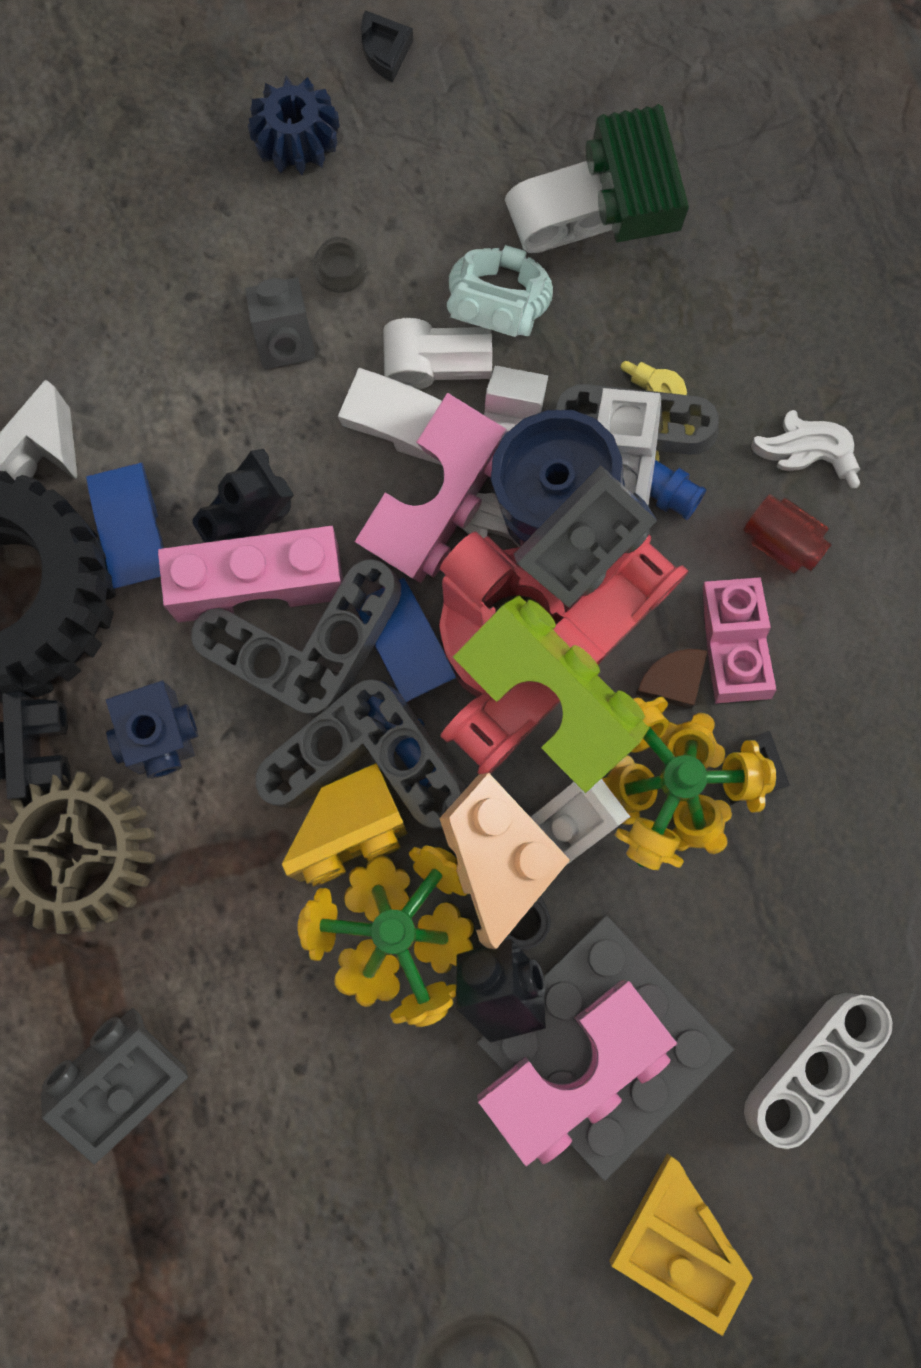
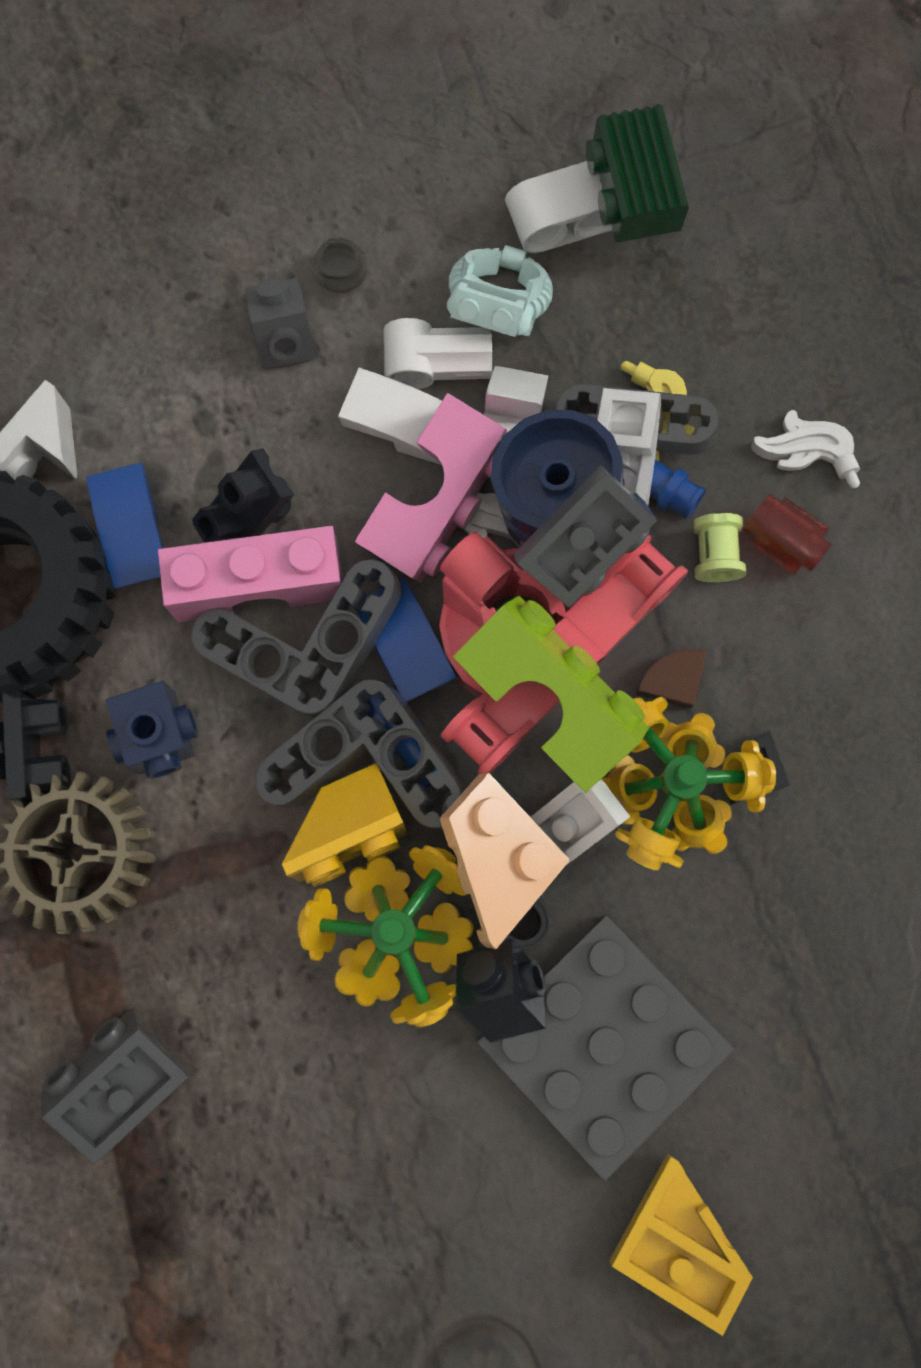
dark blue gear [248,75,340,175] -> none
black tile [361,10,413,82] -> none
bright pink arch [477,980,677,1166] -> none
bright pink slope [703,577,777,704] -> none
white beam [744,993,893,1149] -> none
none -> yellowish green bush [693,513,747,582]

